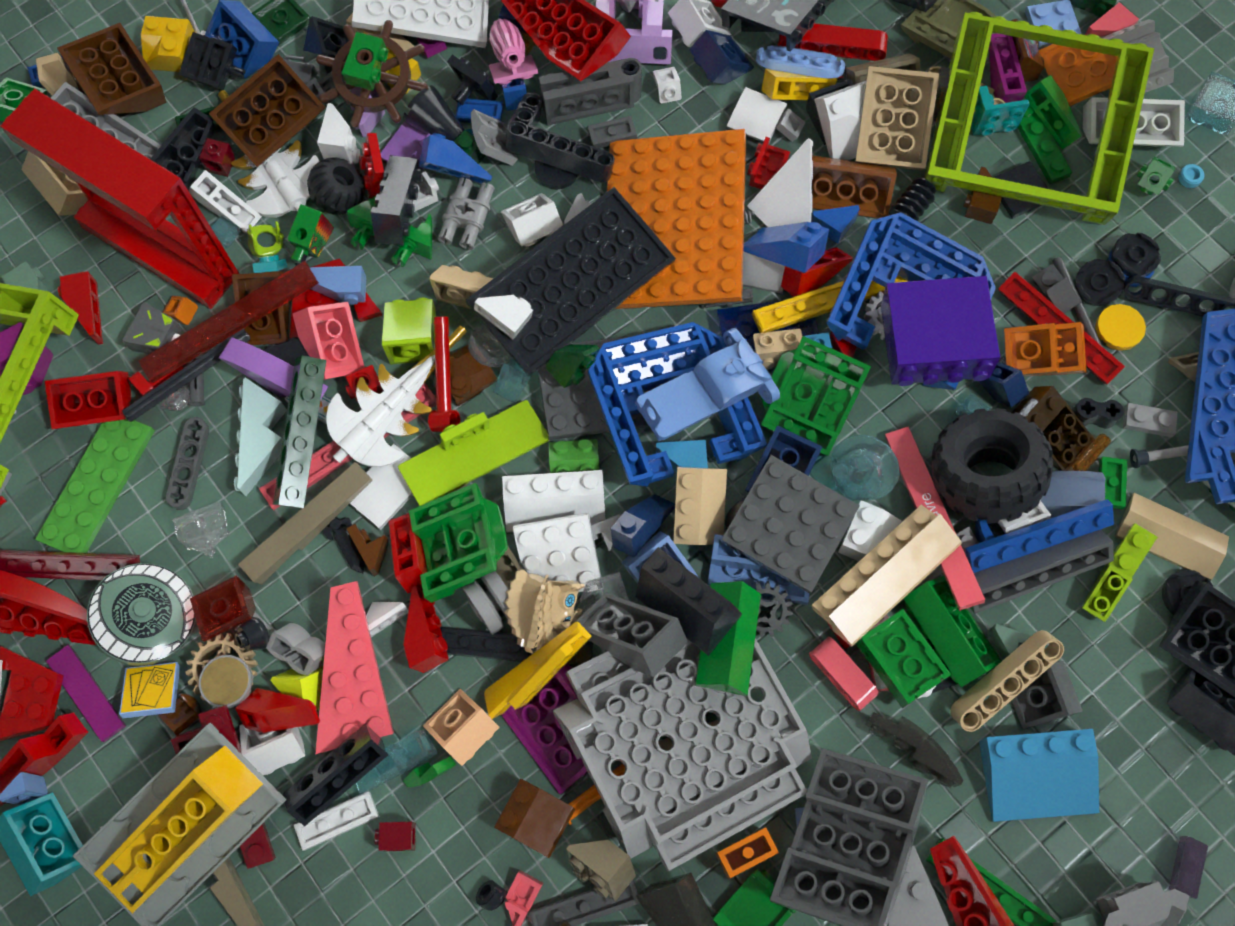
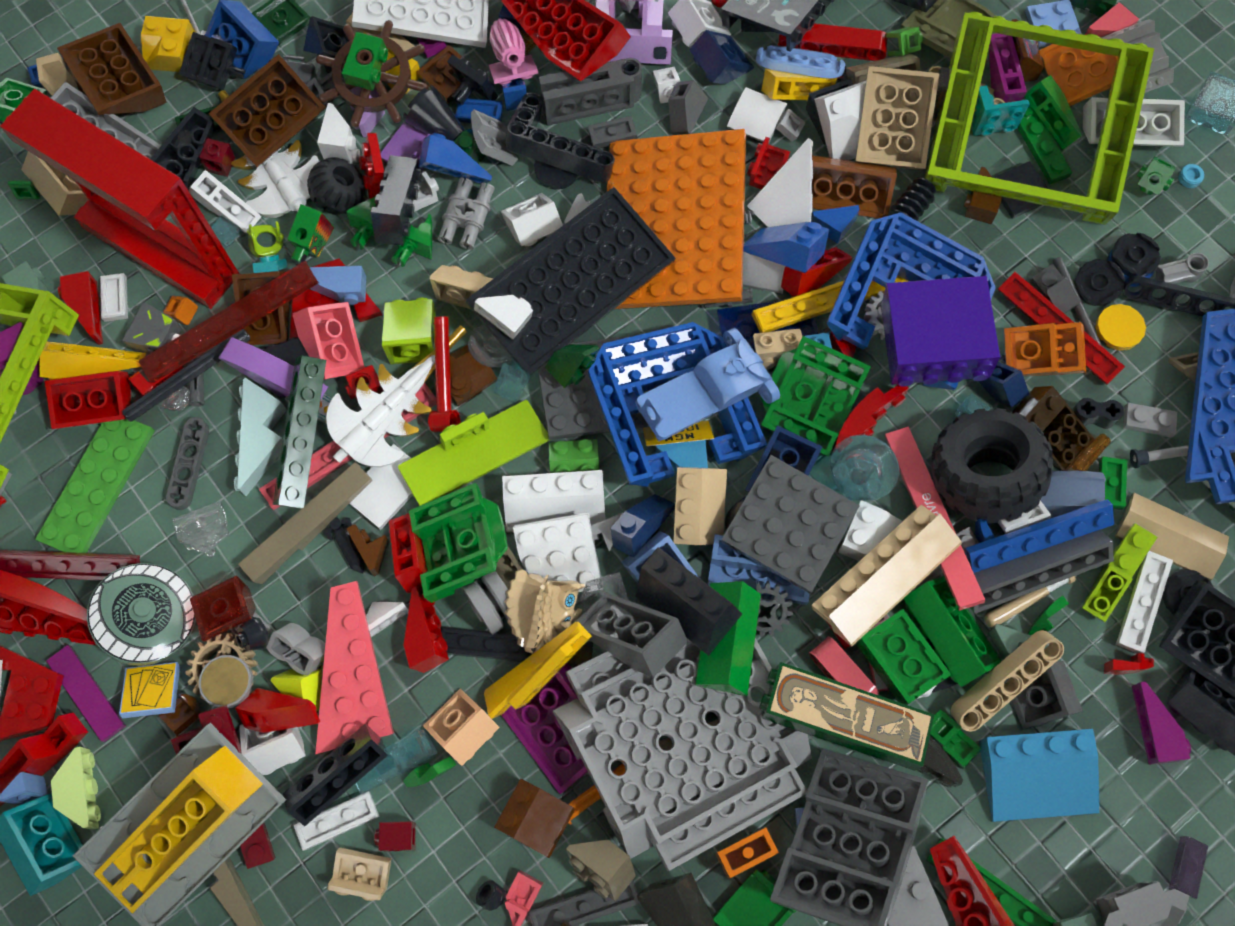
none -> green slope [8,179,40,199]
none -> yellow slope [40,341,146,380]
none -> yellowish green slope [51,747,101,830]
none -> white tile [100,273,128,322]
none -> tan bracket [327,848,392,901]
none -> reddish brown plate [417,45,462,104]
none -> yellow sticker [643,421,714,446]
none -> dark grey slope [668,80,708,135]
none -> brick [759,662,935,771]
none -> red slope [832,384,909,457]
none -> bright green window [886,27,923,56]
none -> green slope [930,709,981,769]
none -> tan piece [984,576,1076,628]
none -> green slope [1027,595,1069,636]
none -> red slope [1104,653,1154,675]
none -> white plate [1116,551,1173,654]
none -> magenta slope [1131,682,1191,765]
none -> light grey piece [1155,253,1209,284]

